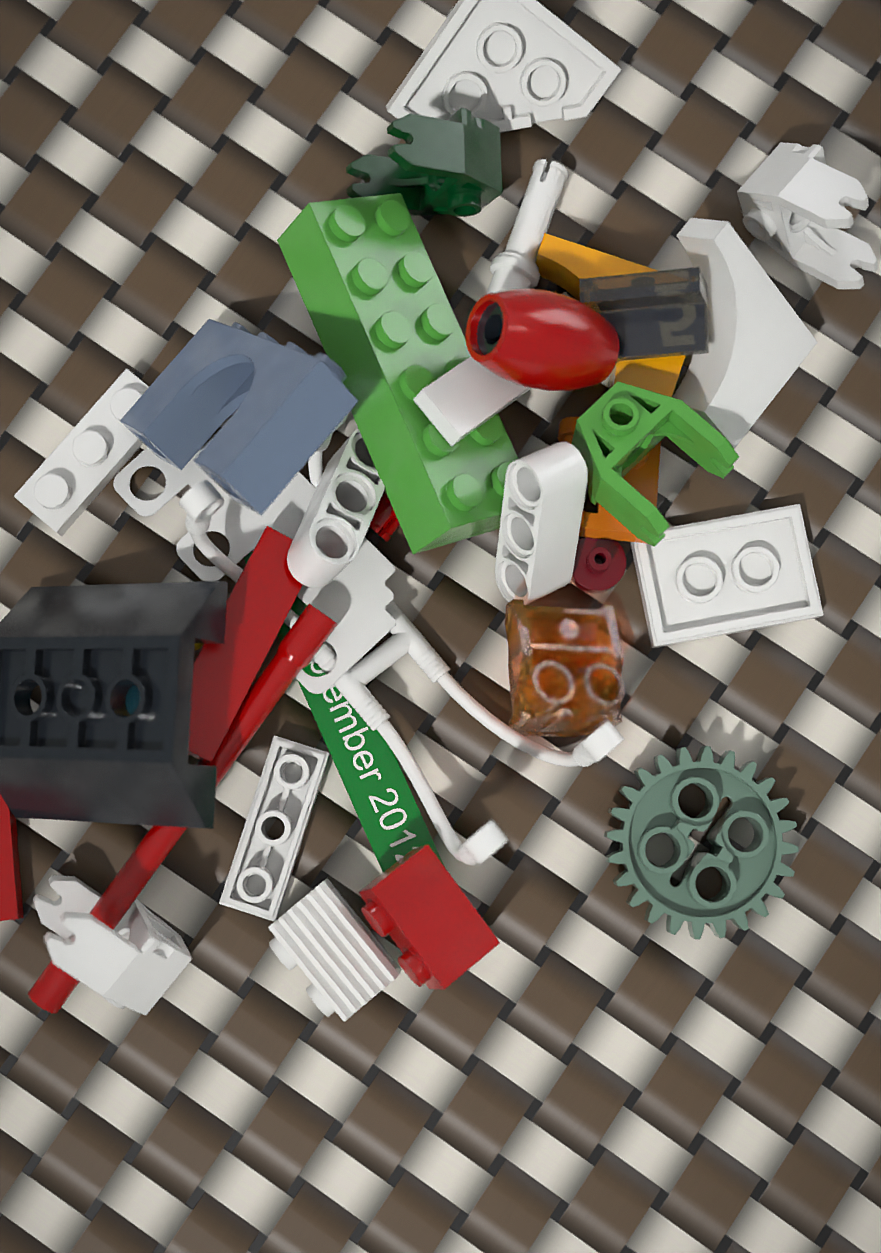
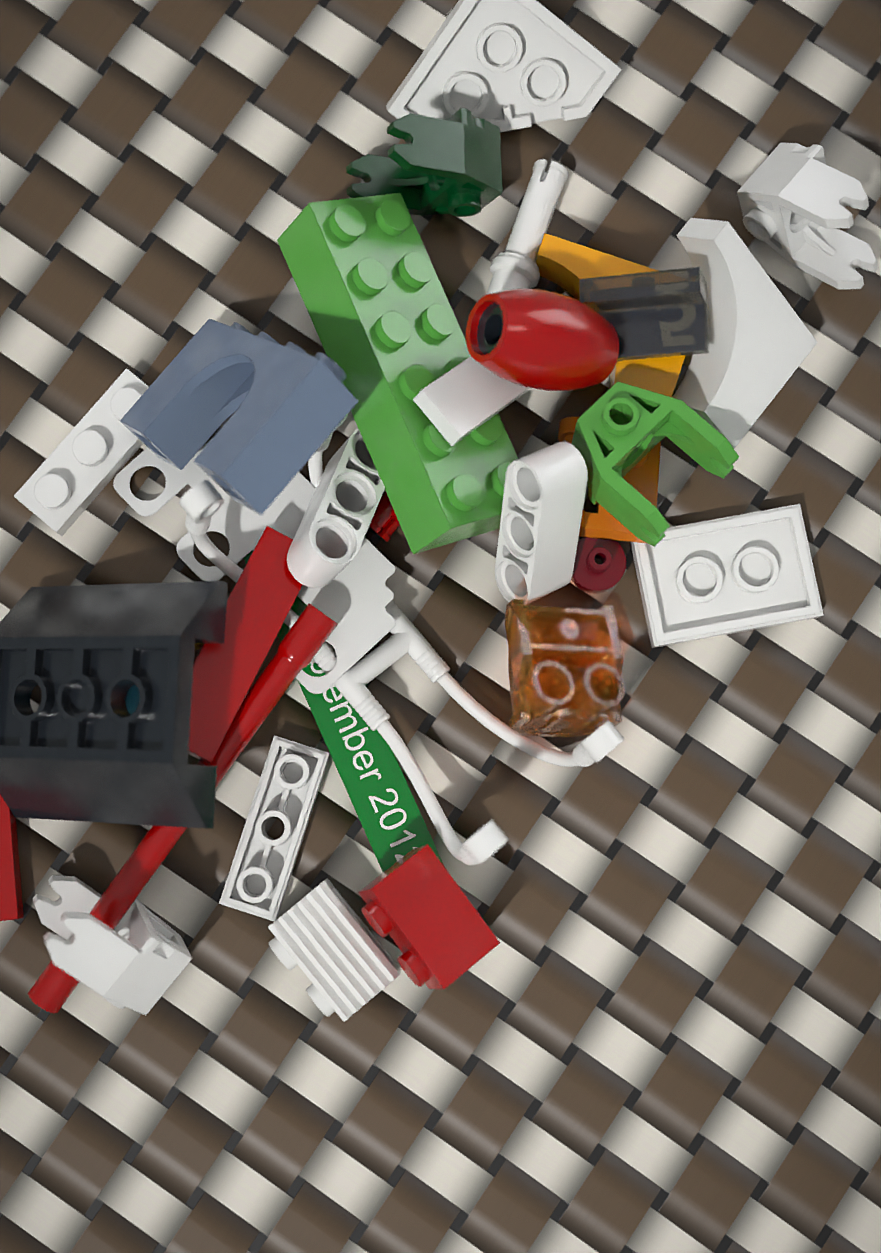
sand green gear [604,746,799,940] -> none

